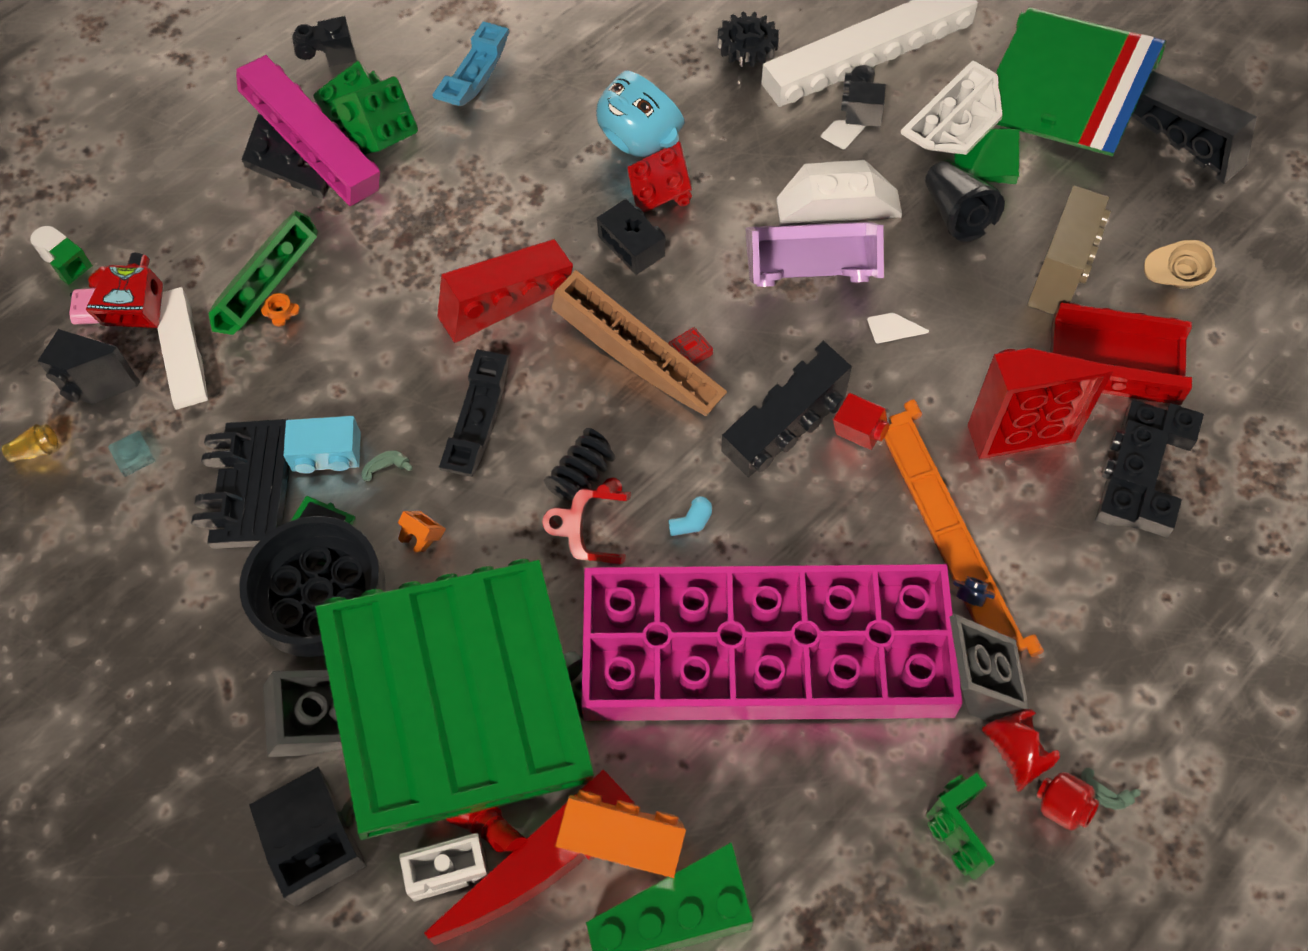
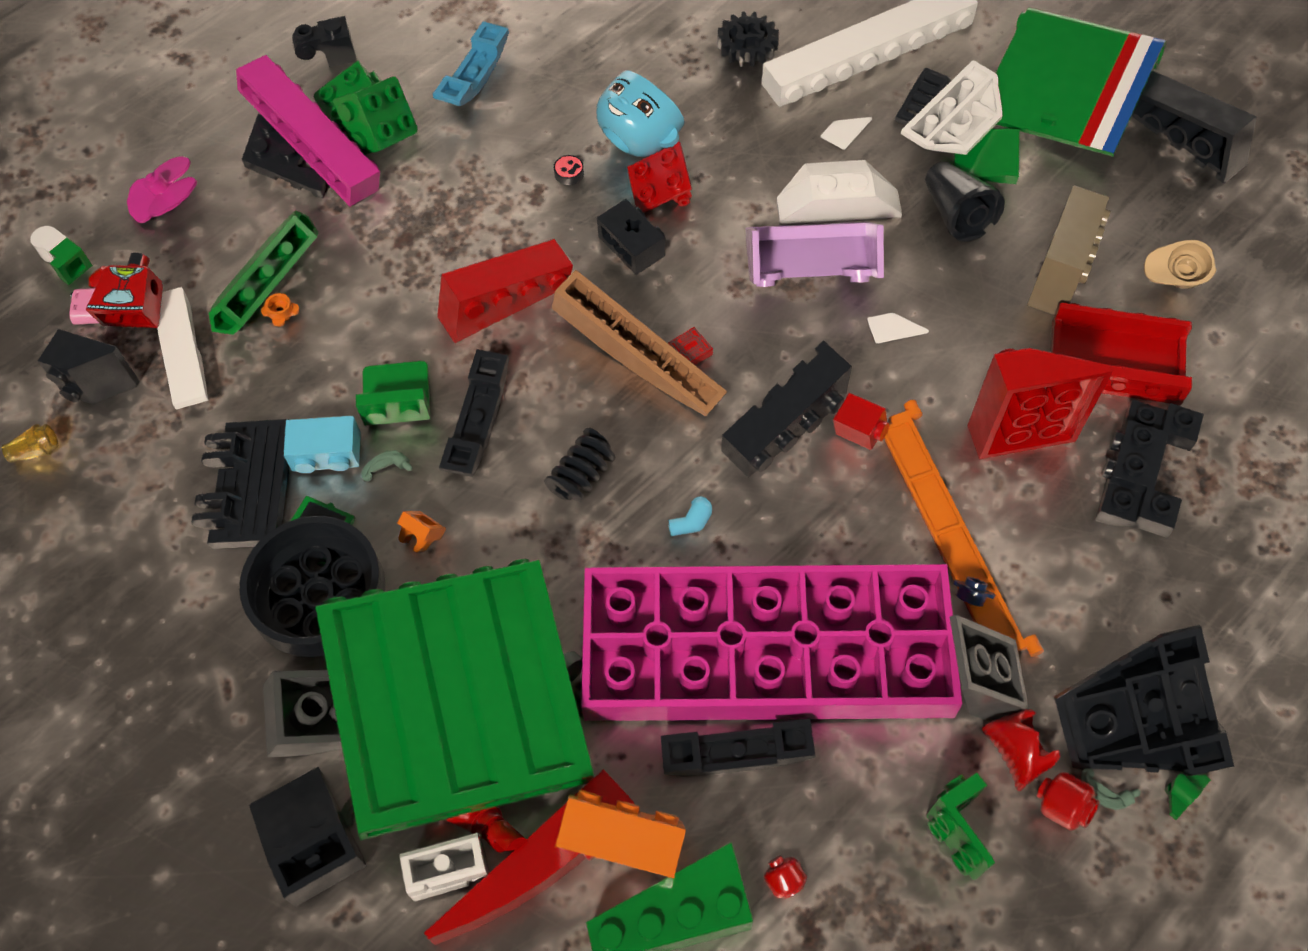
clear light blue plate [108,431,156,477] -> none
piece [542,477,631,564] -> none
black brick [841,65,886,127] -> none
none -> dark pink piece [127,156,197,223]
none -> green bracket [356,361,430,426]
none -> tile [554,155,584,185]
none -> black slope [661,719,815,775]
none -> red piece [764,855,807,899]
none -> black slope [895,68,950,125]
none -> black wedge [1054,625,1234,775]
none -> green piece [1165,774,1211,820]

